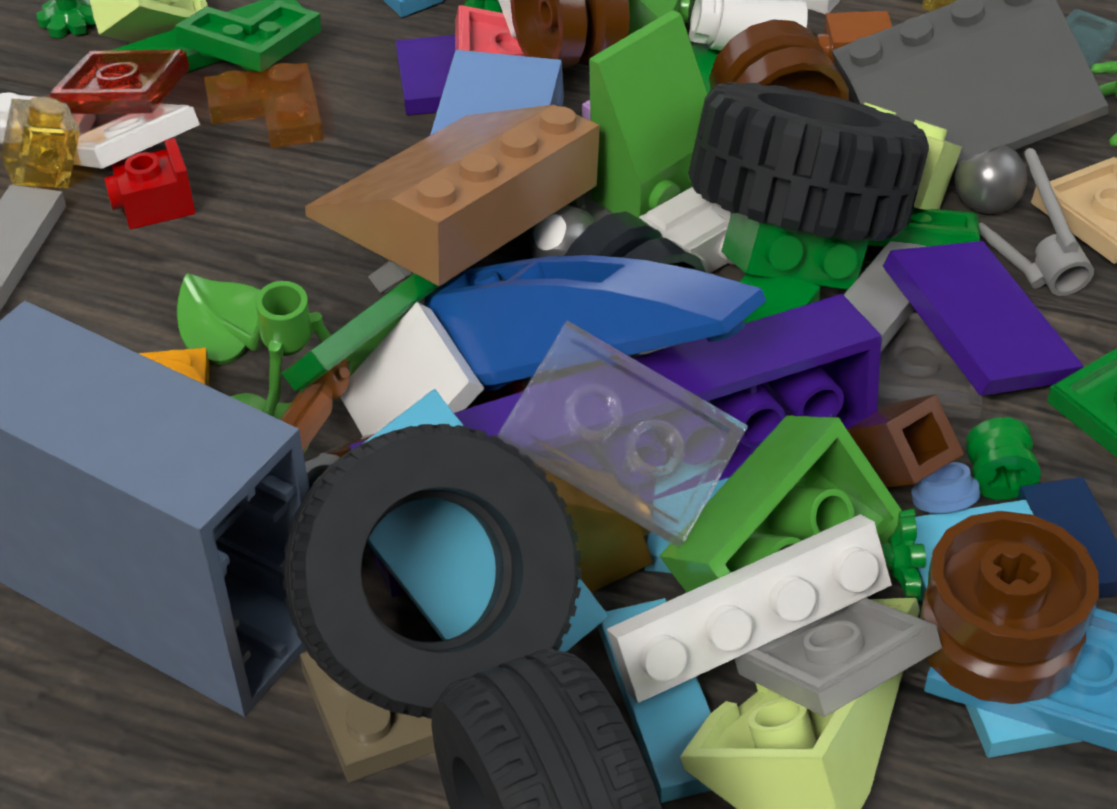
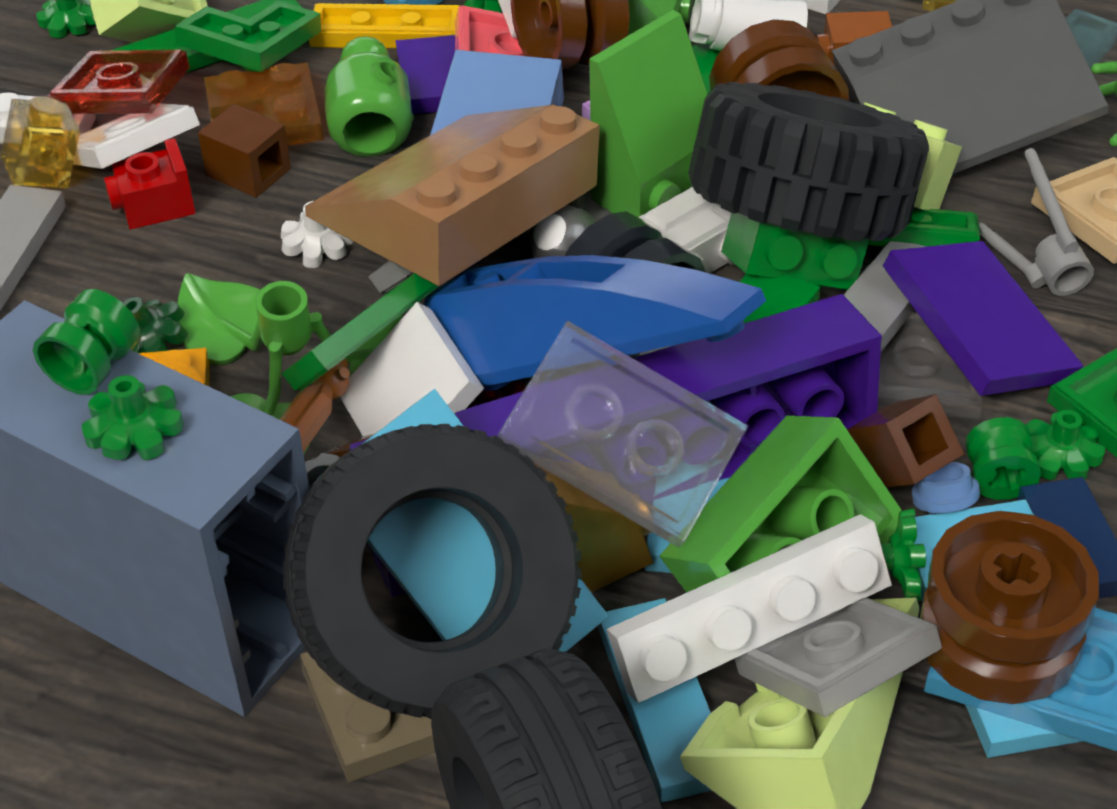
flat silver piece [954,145,1028,214] -> none
none -> green wheel [32,289,141,395]
none -> green plant [81,375,184,460]
none -> dark green plant [123,297,188,353]
none -> reddish brown brick [198,104,291,198]
none -> white plant [281,201,355,268]
none -> yellow tile [309,3,460,48]
none -> bright green piece [325,36,415,157]
none -> green plant [1026,409,1105,480]

